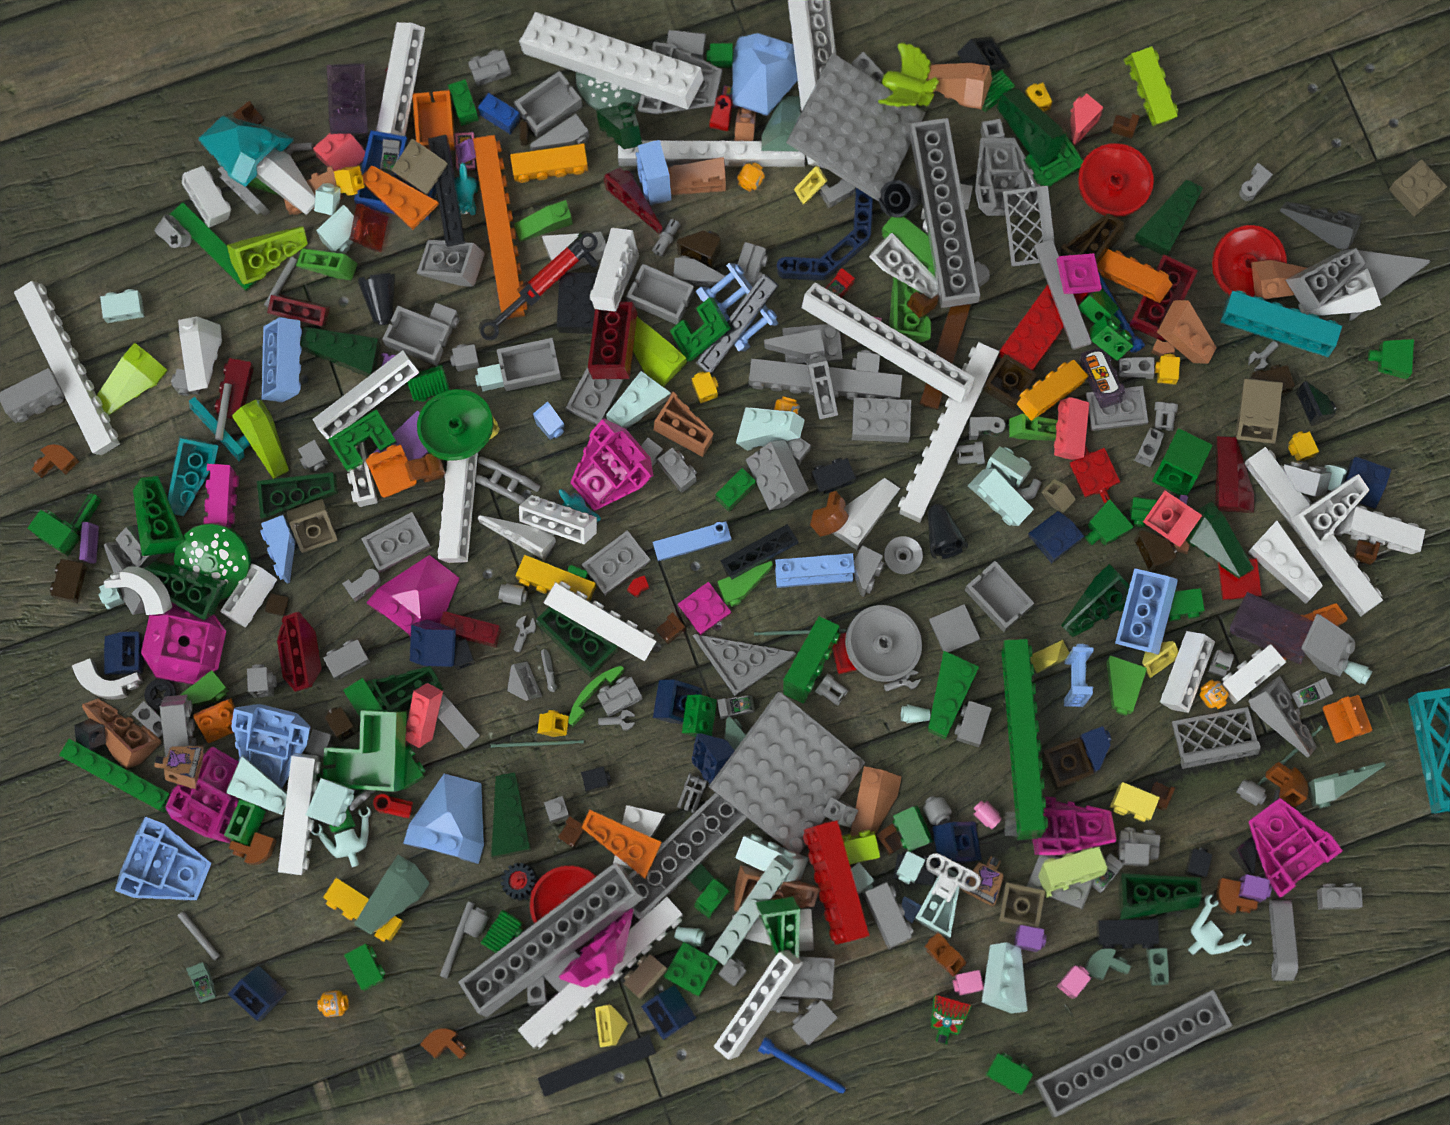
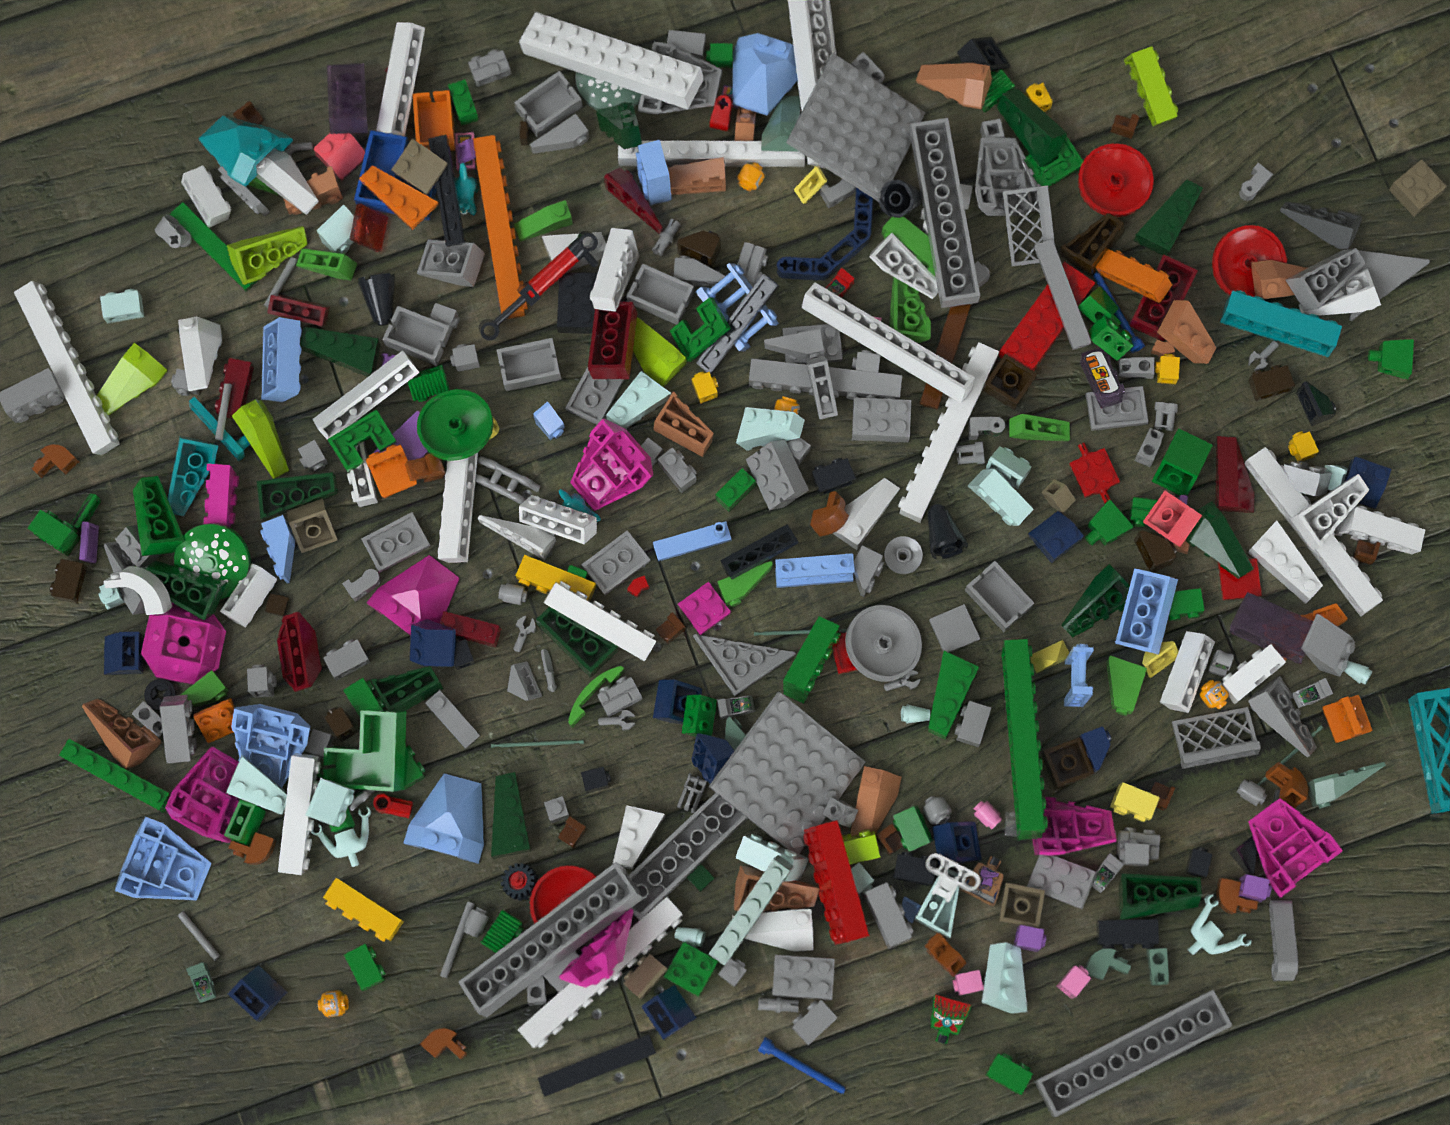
white arch [72,659,143,700] -> none
black brick [74,719,106,750] -> none
medium nougat torso [155,746,203,789] -> none
light aqua brick [314,183,341,215] -> none
yellow brick [334,166,364,196] -> none
sand green wedge [354,855,429,934] -> none
leg [380,139,401,177] -> none
coral brick [406,683,443,748] -> none
light aqua brick [475,364,504,391] -> none
blue brick [478,93,521,135] -> none
light orange brick [510,144,588,183] -> none
yellow brick [537,710,569,737] -> none
orange wing [581,810,662,879] -> none
light yellow slope [595,1005,628,1047] -> none
green torso [694,877,732,919] -> none
white brick [714,950,803,1060] -> none
green wedge [755,897,800,959] -> none
light grey piece [815,673,849,706] -> none
lime animal [878,43,939,107] -> none
light aqua brick [896,851,925,884] -> none
reddish brown panel [907,291,940,318] -> none
light grey arm [1016,479,1042,500] -> none
light orange brick [1017,359,1088,421] -> none
yellowish green wedge [1038,847,1107,898] -> none
coral brick [1054,397,1089,460] -> none
dark pink plate [1056,253,1102,294] -> none
coral slope [1070,93,1104,147] -> none
dark tan slope [1235,378,1283,444] -> none
light grey brick [1317,884,1363,910] -> none

